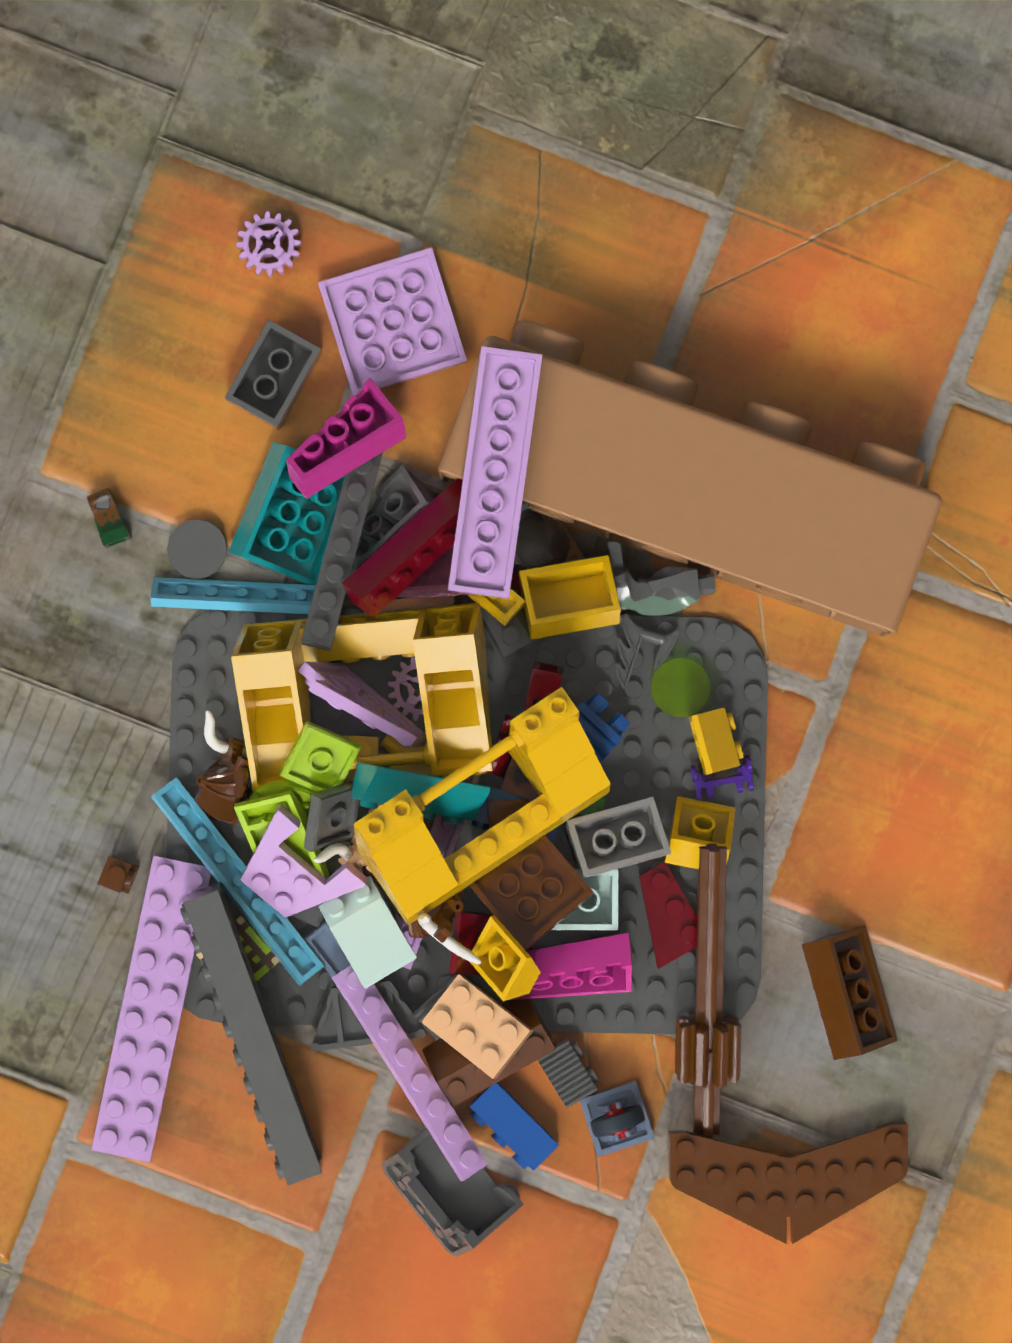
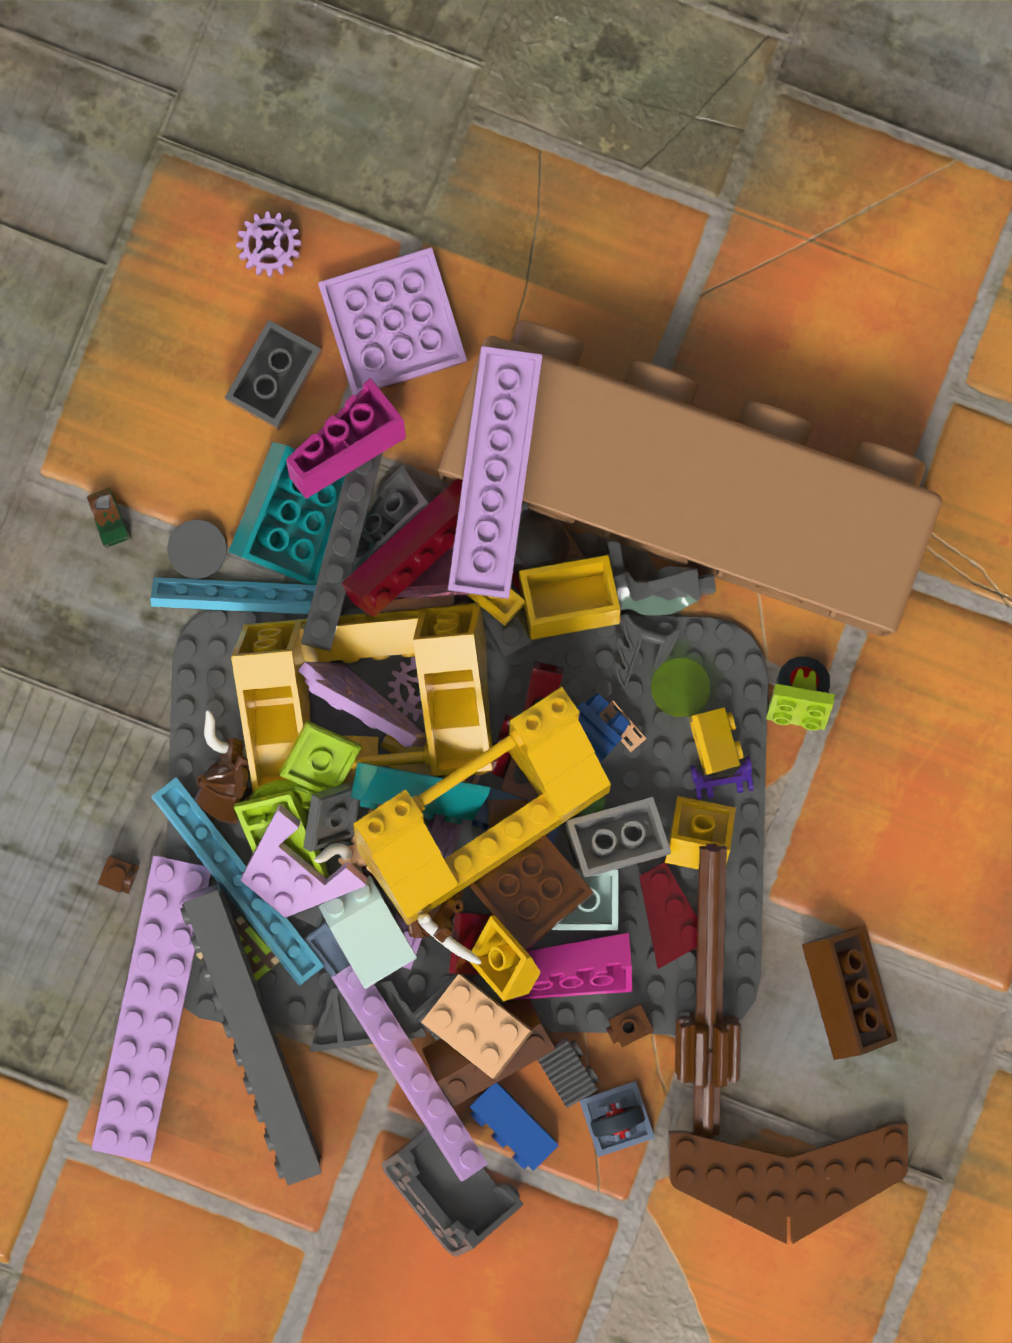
none -> light nougat piece [599,701,646,752]
none -> reddish brown brick [606,1003,654,1047]
none -> lime plate [766,657,835,731]

